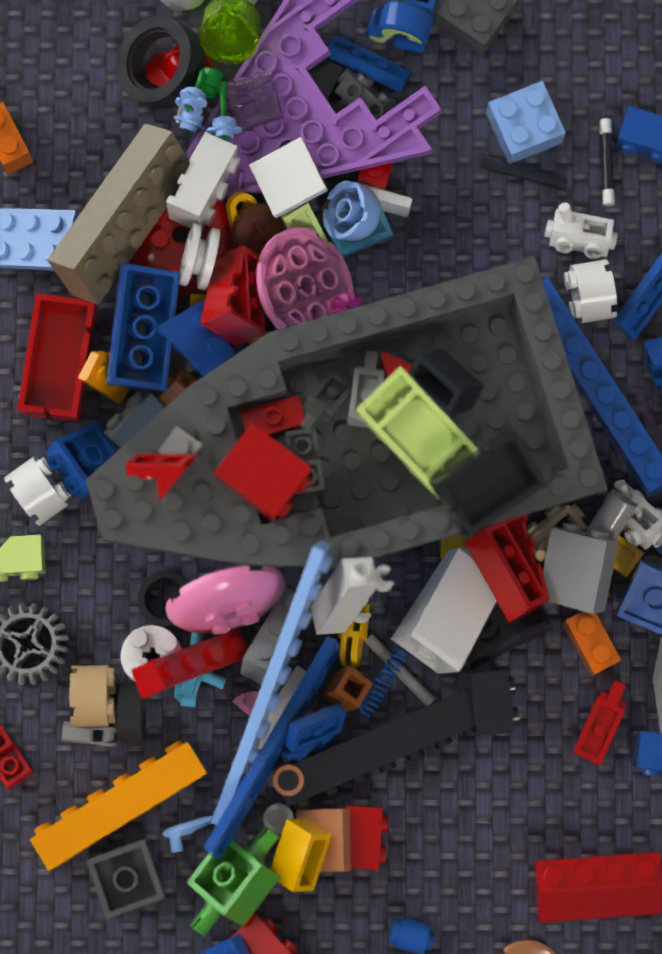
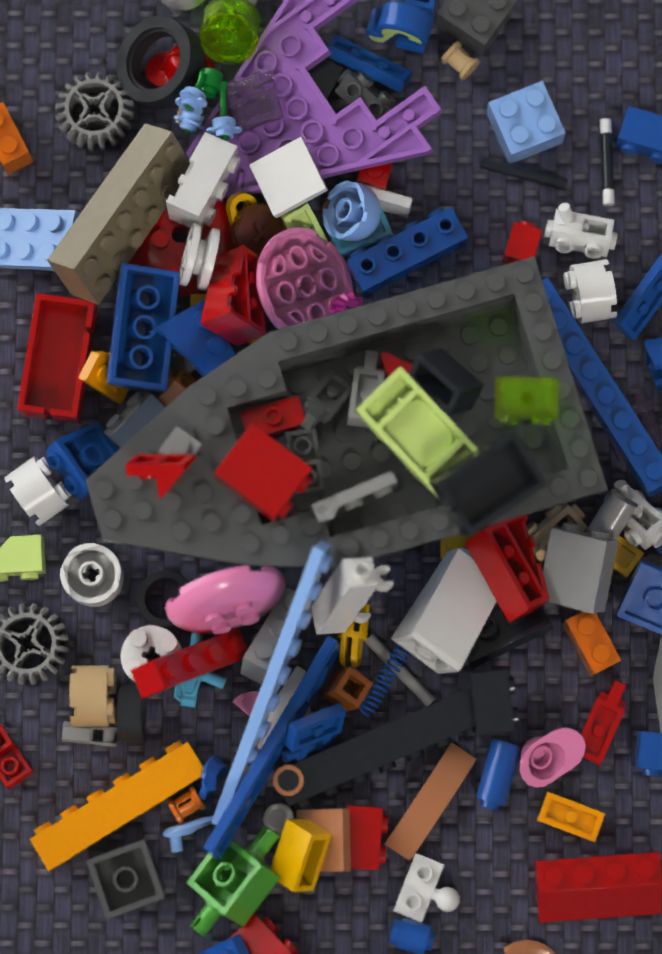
none -> light grey gear [56,72,135,151]
none -> white brick [60,543,124,607]
none -> orange bush [166,785,206,824]
none -> blue piece [199,755,229,802]
none -> light grey hinge [312,471,397,522]
none -> blue brick [347,207,468,297]
none -> nougat slope [384,743,476,861]
none -> white plate [393,853,460,923]
none -> tan bush [441,41,480,81]
none -> blue brick [476,739,521,811]
none -> clear neon green brick [493,376,559,425]
none -> red brick [502,221,542,264]
none -> bright pink piece [519,728,586,788]
none -> light orange plate [537,792,605,842]

